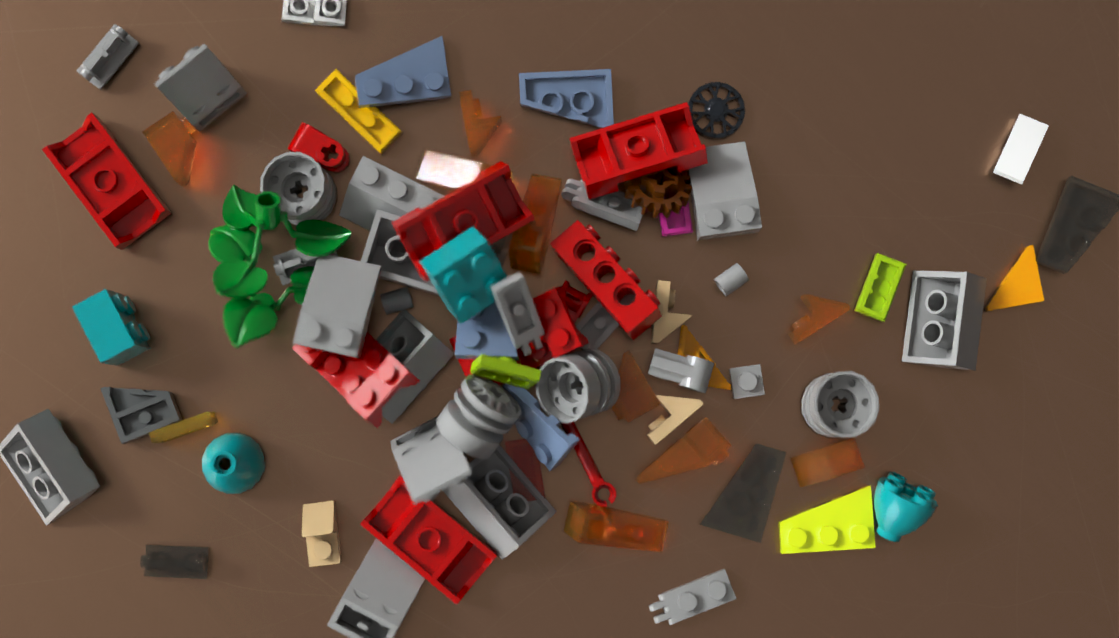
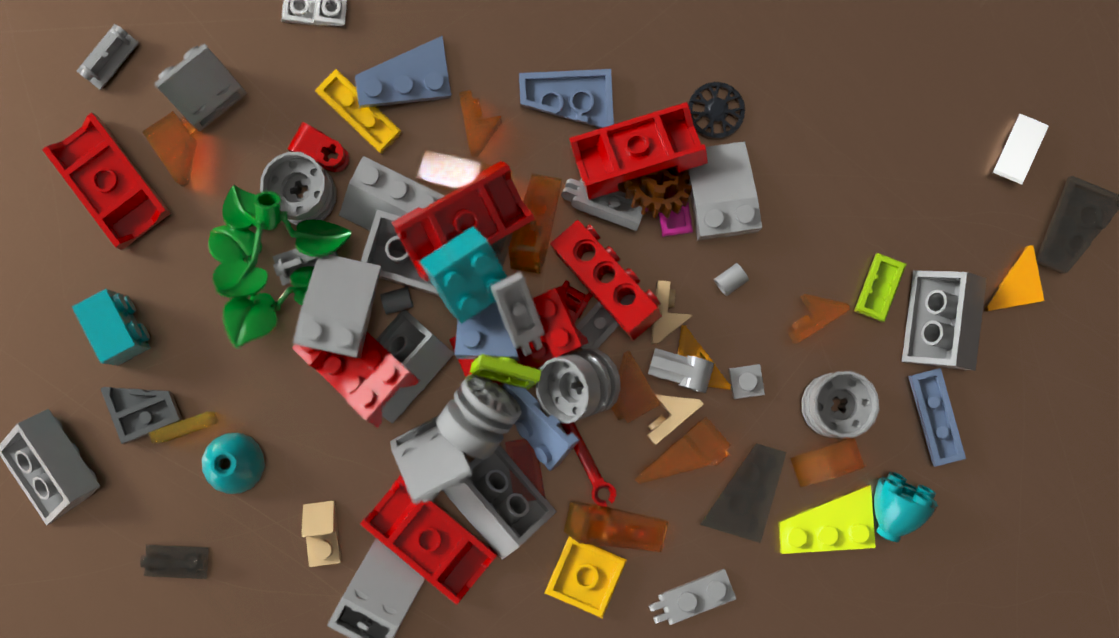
none -> yellow plate [545,534,627,618]
none -> sand blue plate [908,368,966,467]

